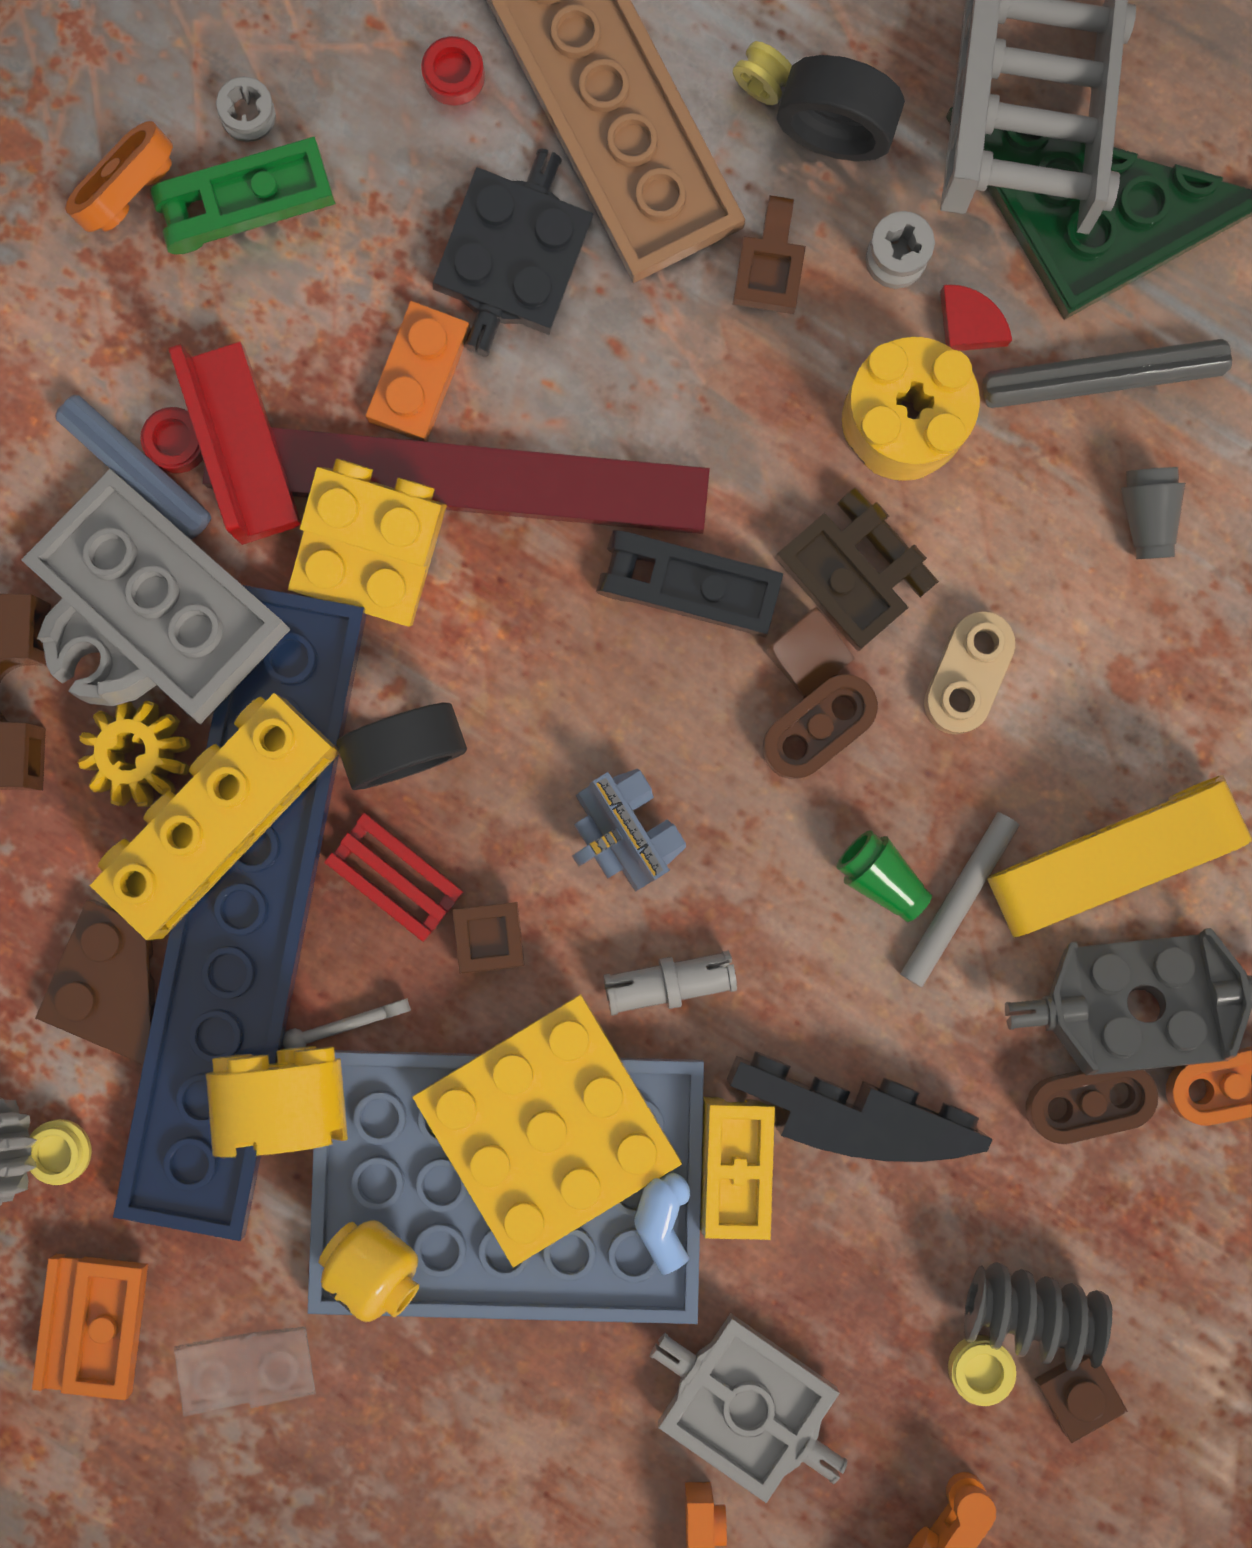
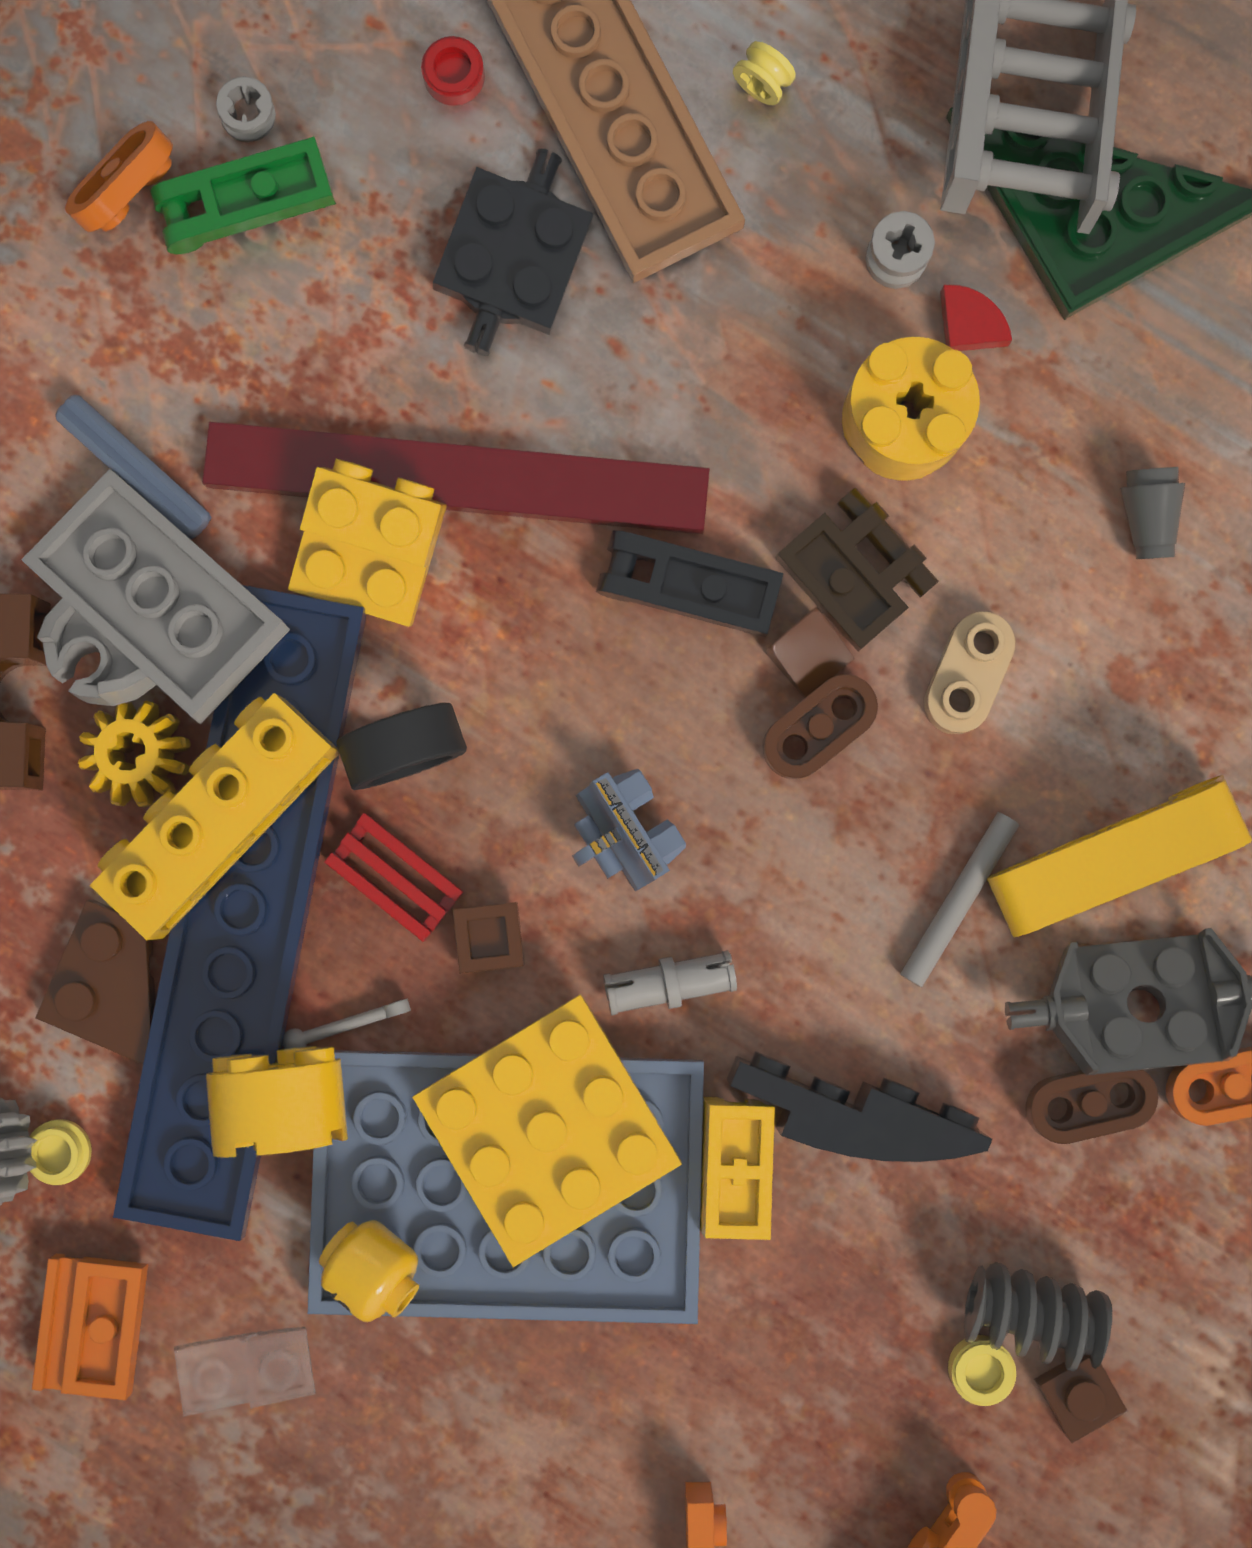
red tile [141,407,203,474] -> none
red panel [168,342,301,545] -> none
orange plate [366,301,471,442] -> none
light blue arm [634,1172,690,1275] -> none
light grey plate [650,1313,848,1503] -> none
reddish brown plate [732,195,806,314] -> none
black tyre [776,55,905,162] -> none
green cone [836,830,932,922] -> none
dark grey axle [982,339,1232,408] -> none

